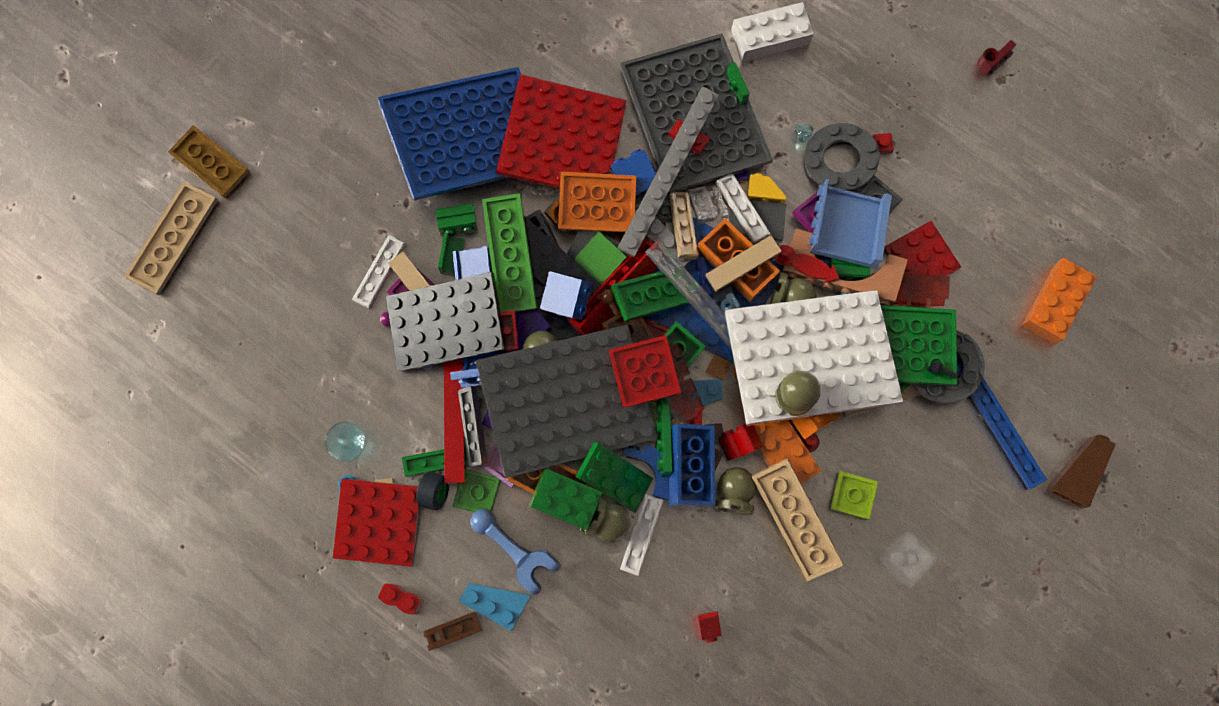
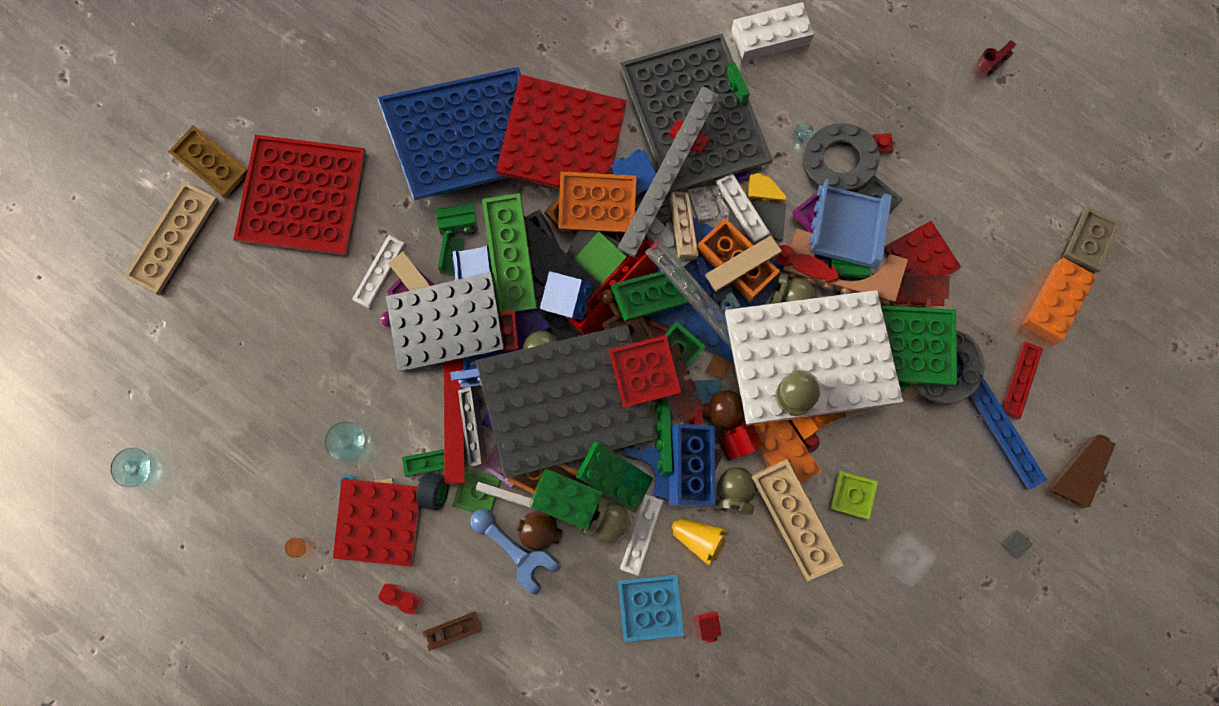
dark azure wing [459,584,531,631] -> none
black hand [928,361,957,378] -> none
none -> clear light blue dish [111,448,151,487]
none -> red plate [233,134,366,256]
none -> clear orange tile [285,537,306,558]
none -> white tile [475,482,539,511]
none -> reddish brown brick [516,511,562,551]
none -> dark azure plate [618,575,684,642]
none -> yellow cone [671,517,729,566]
none -> reddish brown brick [703,390,745,429]
none -> red tile [1002,342,1043,419]
none -> dark grey tile [1003,530,1033,559]
none -> dark tan plate [1063,207,1122,273]

